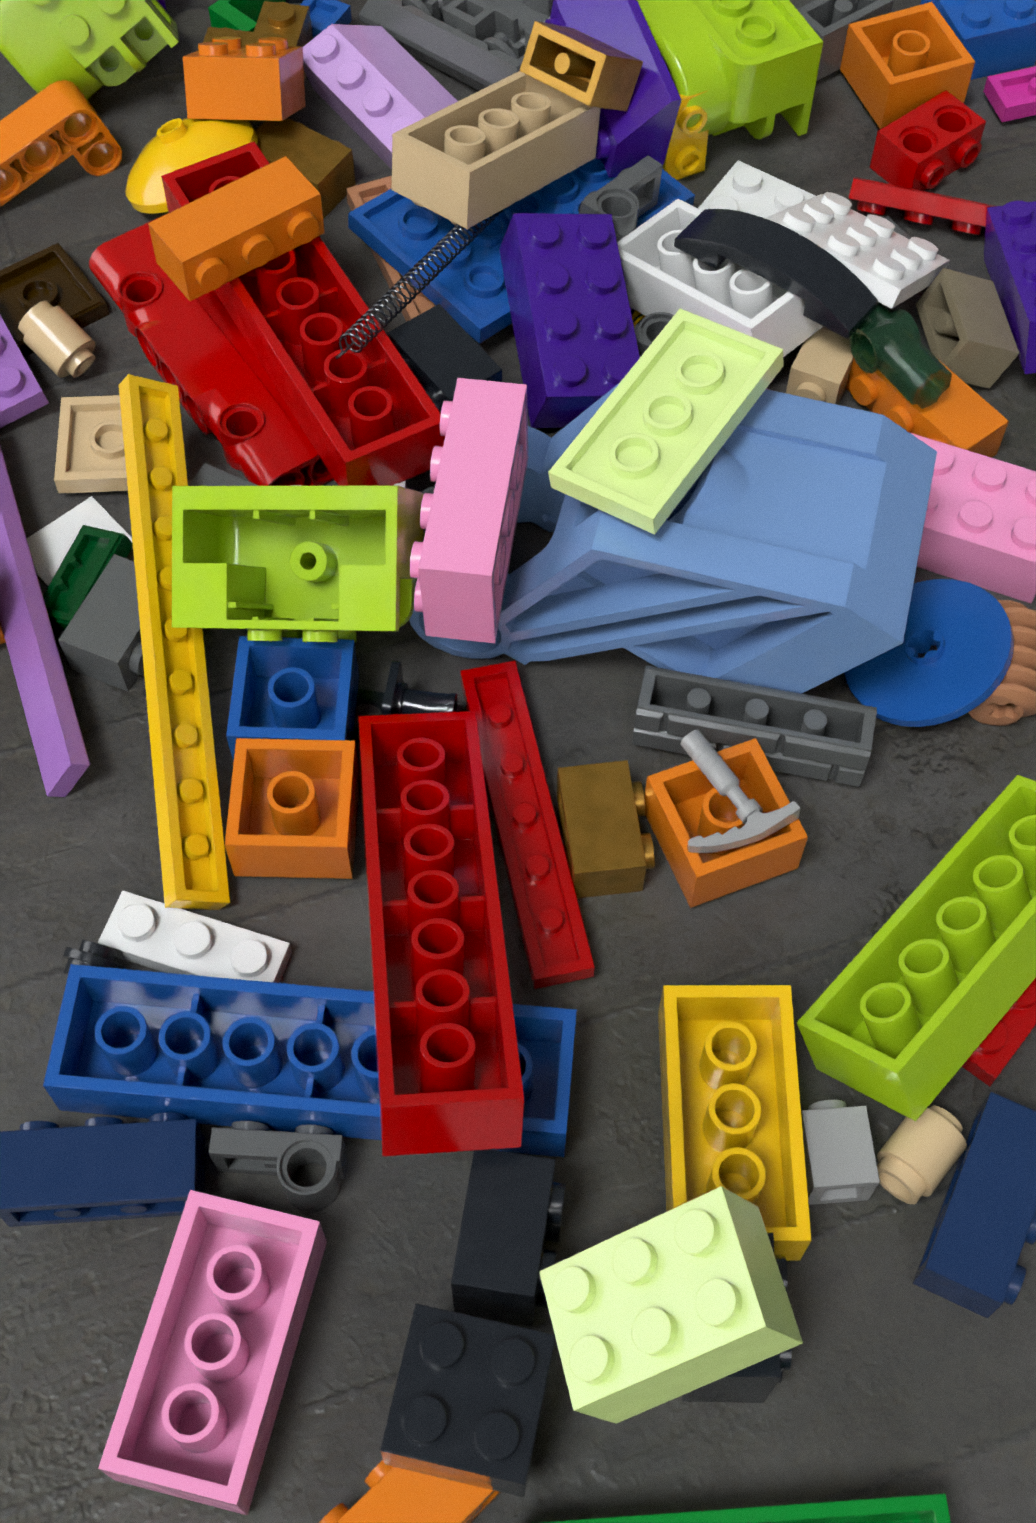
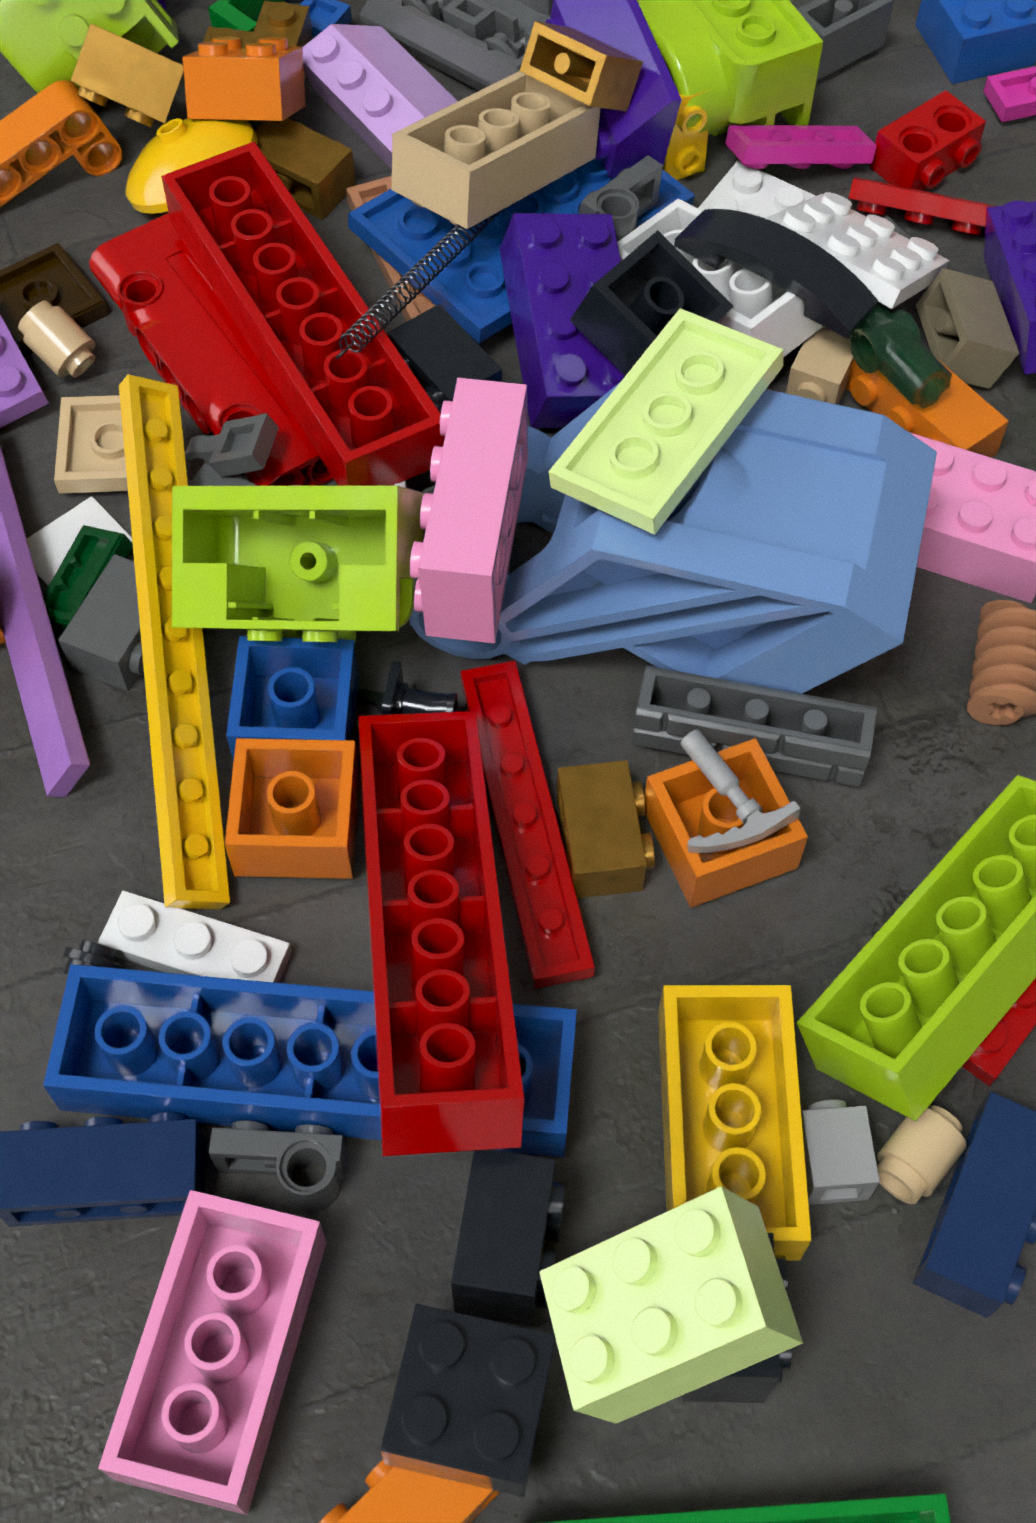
orange brick [148,156,325,301] -> none
orange brick [840,2,975,129] -> none
blue piece [844,579,1014,727] -> none
none -> brick [71,23,184,127]
none -> dark grey plate [185,413,279,477]
none -> black brick [570,230,734,376]
none -> dark pink plate [725,125,877,169]

